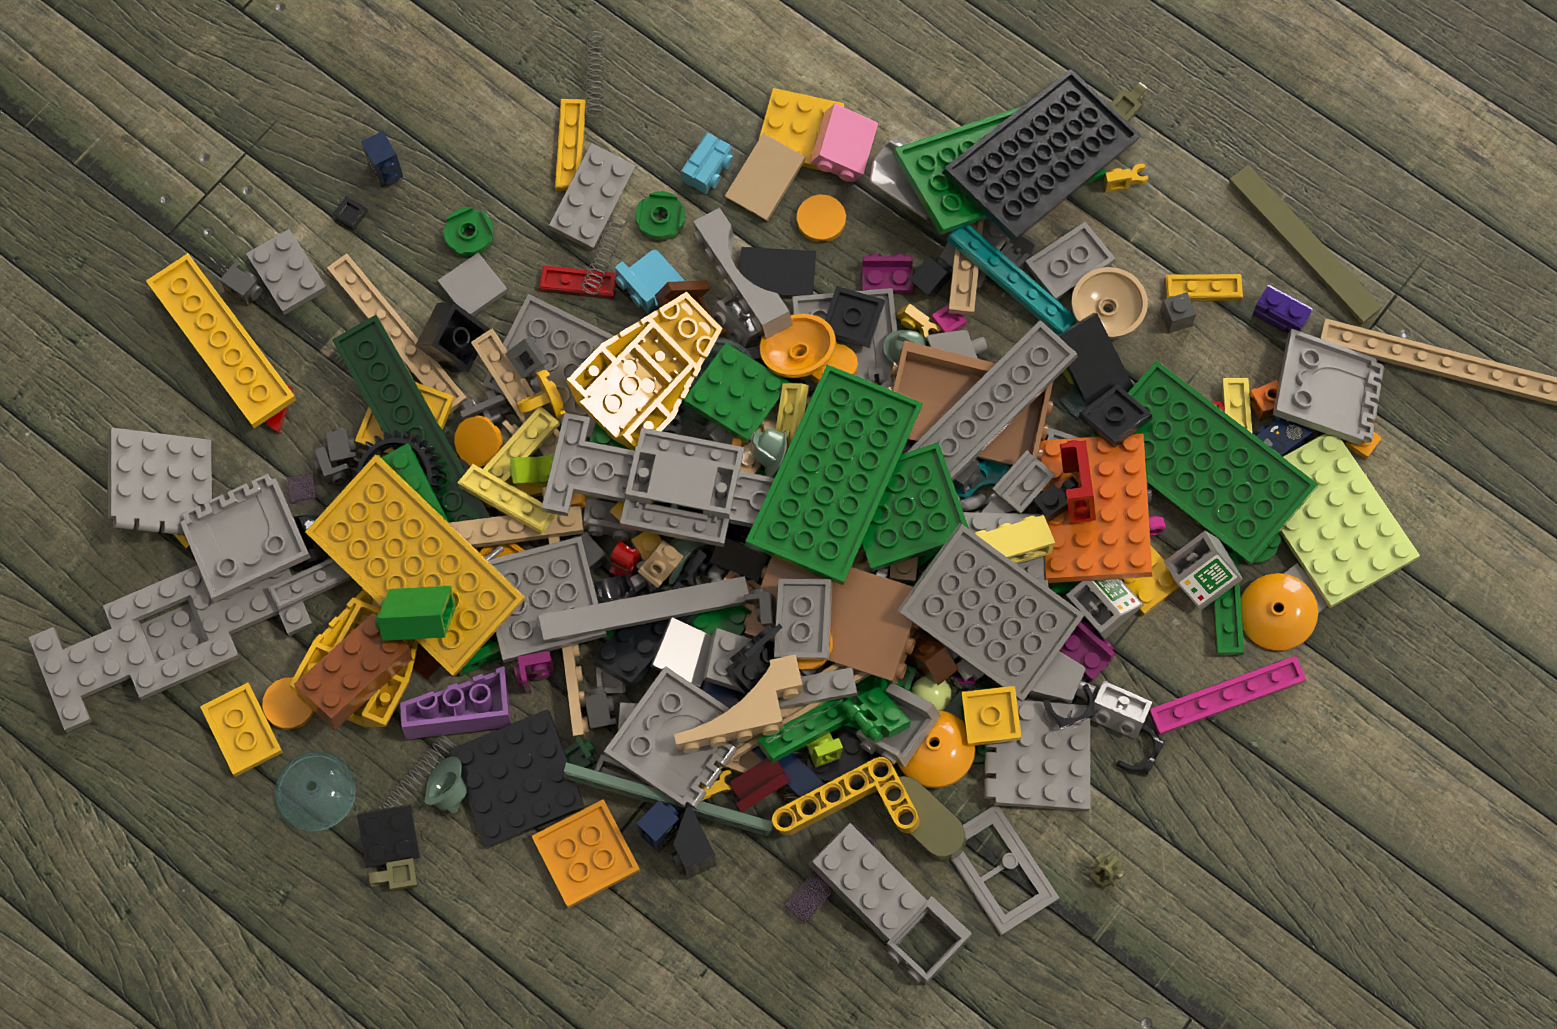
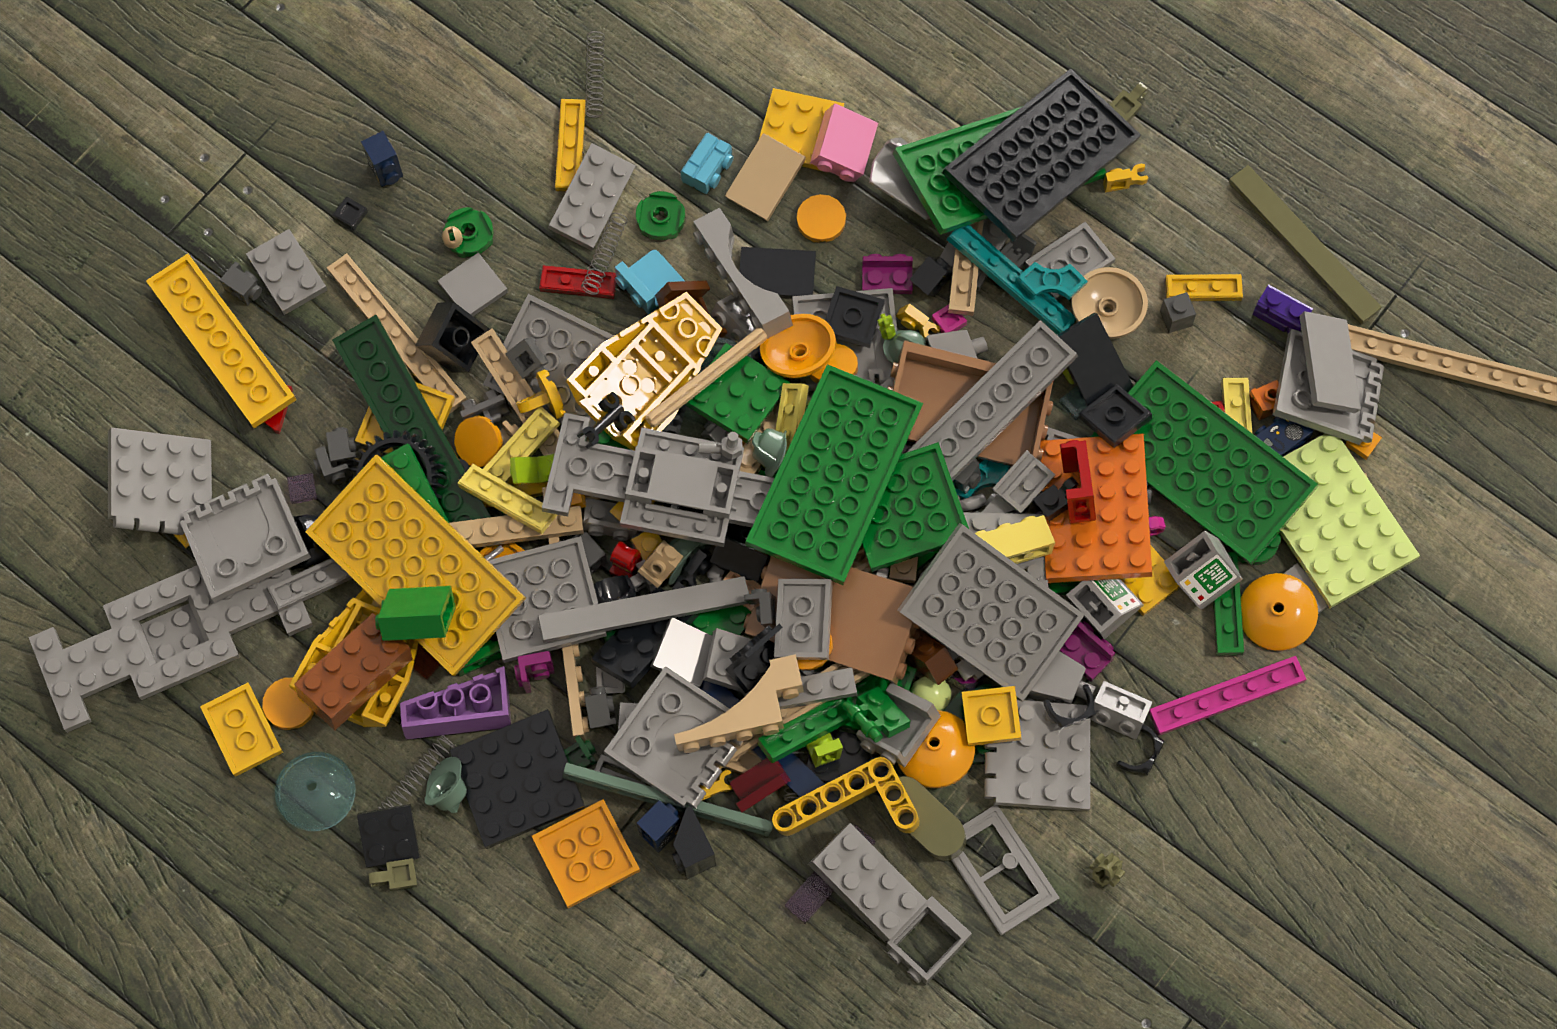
none -> tan hinge [442,226,463,248]
none -> black bar [577,391,635,449]
none -> tan axle [645,328,767,427]
none -> light grey piece [699,432,743,460]
none -> lime piece [877,313,896,340]
none -> teal tile [1016,262,1088,300]
none -> light grey tile [1299,311,1361,413]

